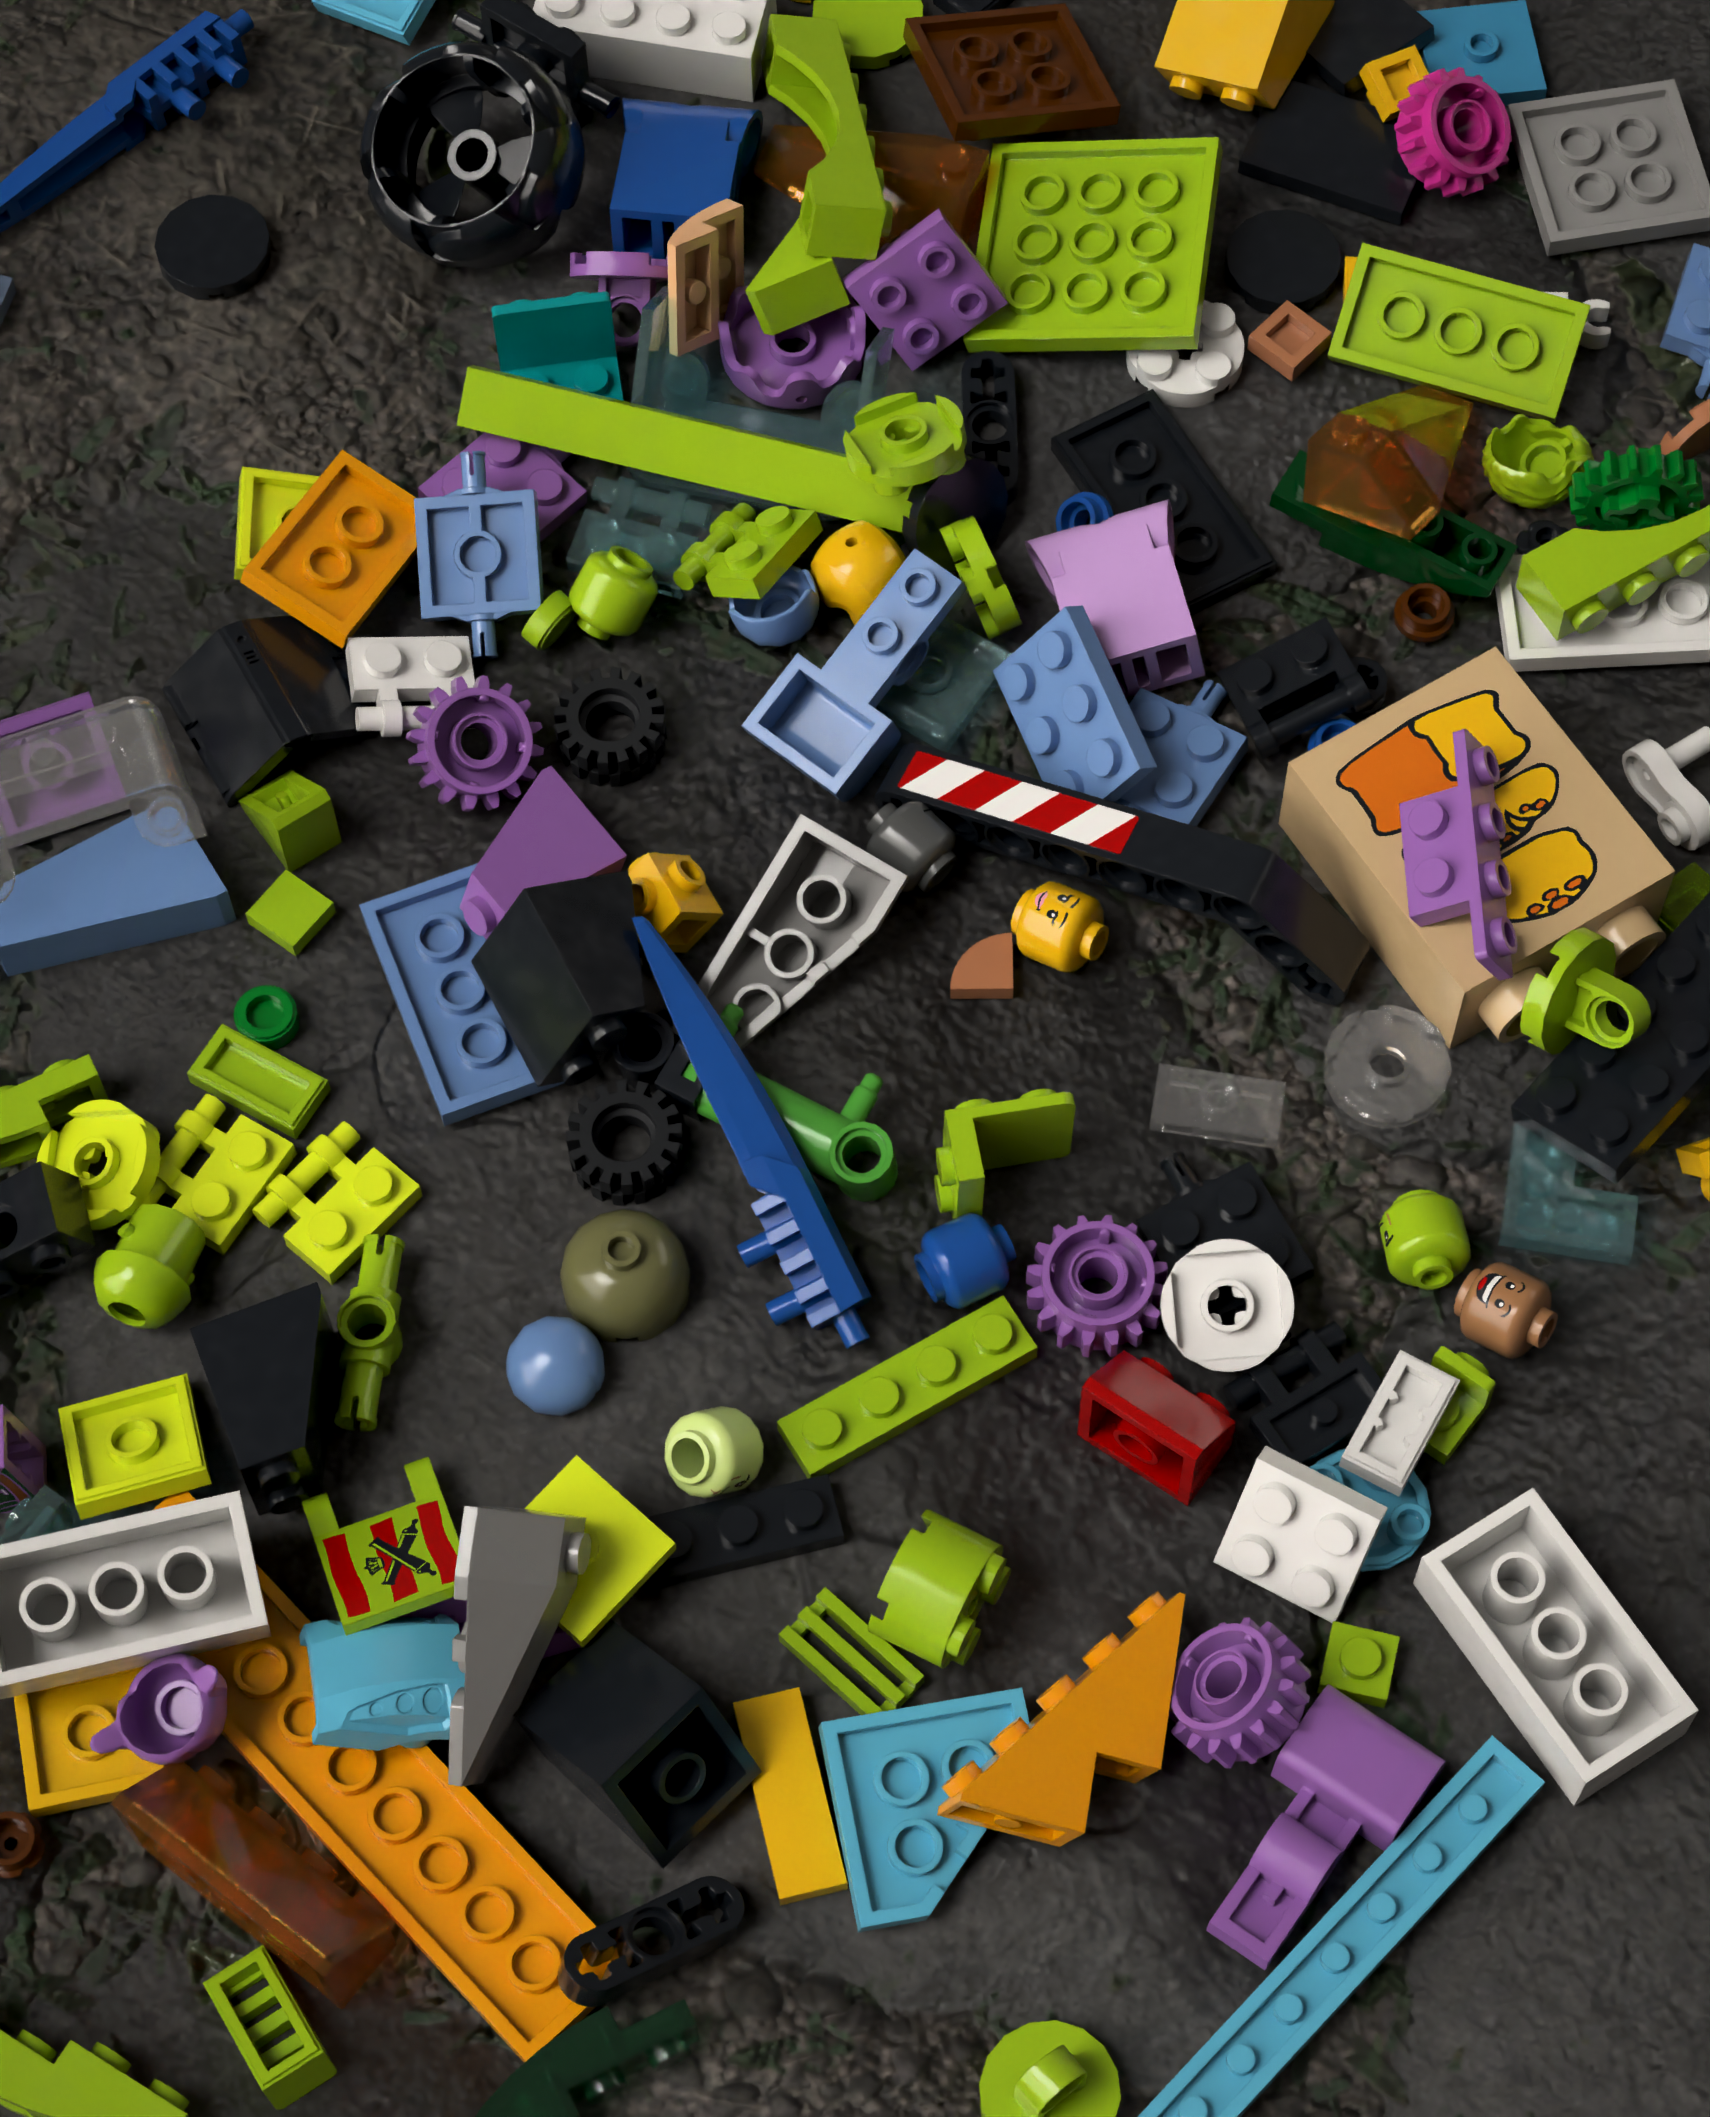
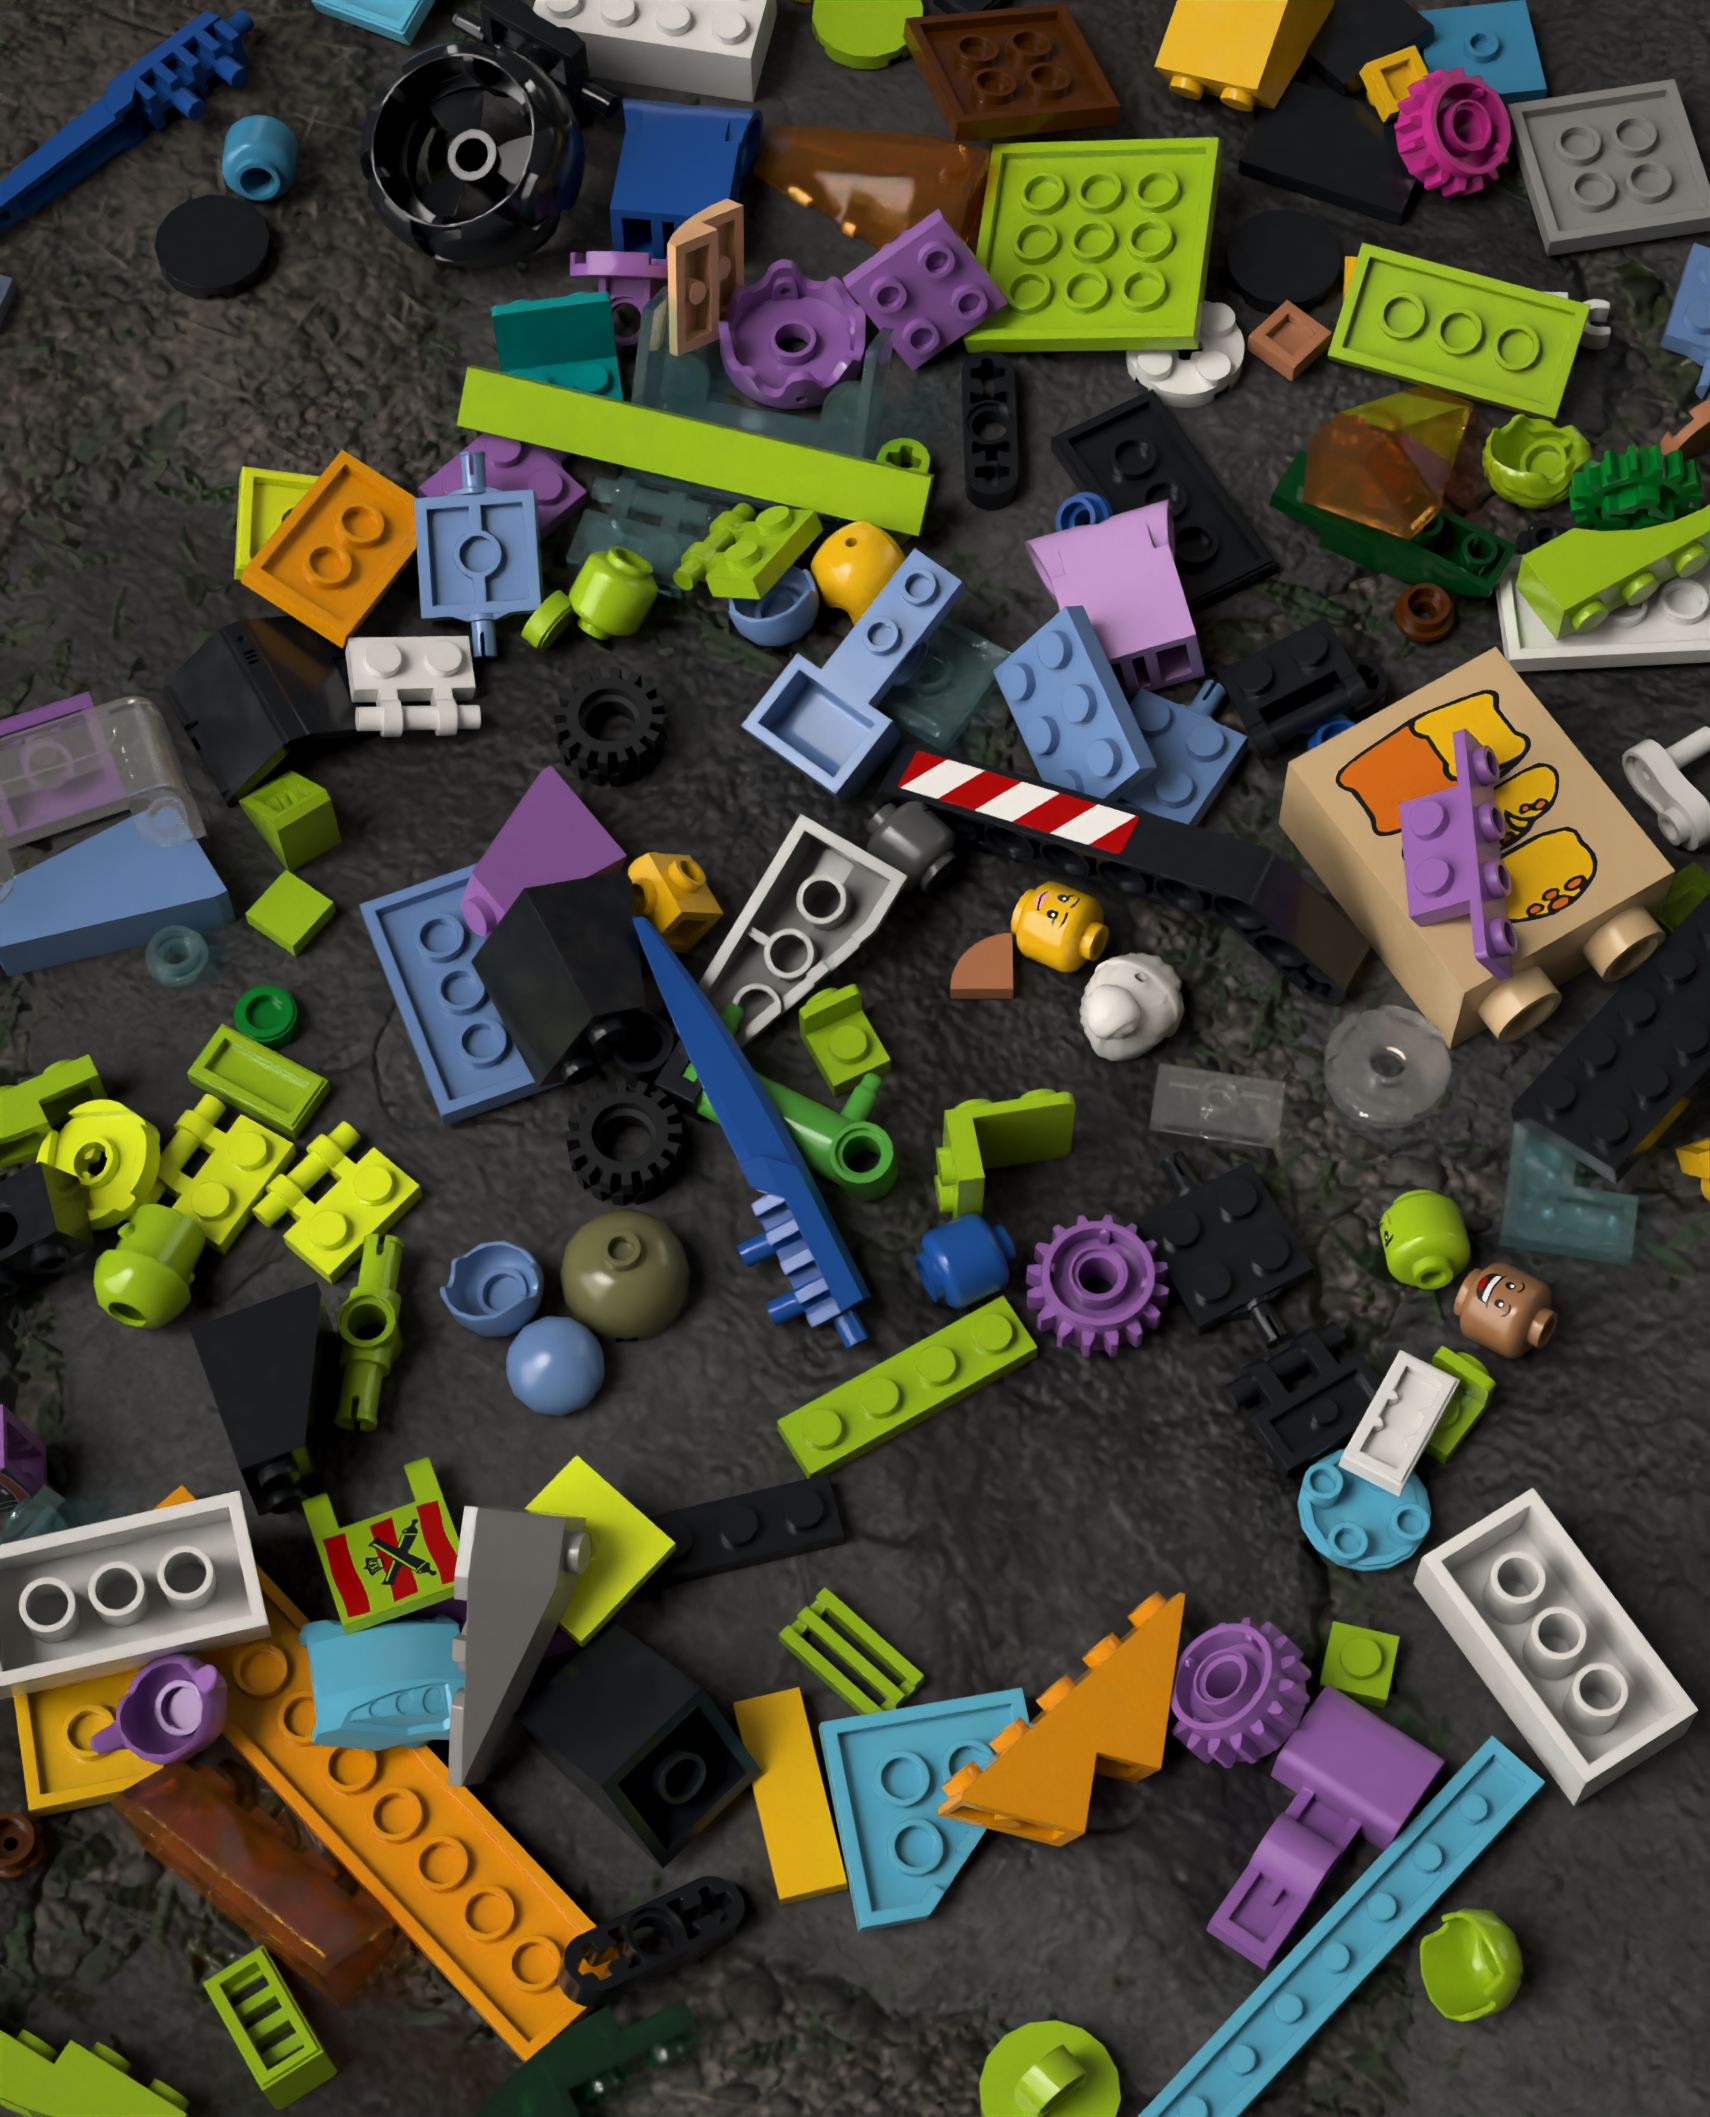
neon yellow plate [58,1373,212,1520] -> none
medium lavender gear [406,675,544,812] -> none
yellowish green head [664,1406,764,1498] -> none
lime slope [745,218,851,336] -> none
lime arch [761,14,893,260] -> none
lime plate [843,392,967,496] -> none
lime brick [868,1509,1011,1669] -> none
black tile [902,453,1008,573] -> none
lime plate [939,515,1022,640] -> none
red slope [1077,1350,1236,1506] -> none
white plate [1160,1239,1294,1372] -> none
white plate [1213,1446,1388,1623] -> none
lime tile [1520,927,1651,1055] -> none
none -> clear light blue plate [145,925,209,987]
none -> dark azure head [222,115,298,202]
none -> medium blue hair [440,1240,544,1338]
none -> lime bracket [799,984,891,1097]
none -> white piece [1079,952,1185,1061]
none -> lime hair [1420,1908,1524,2022]

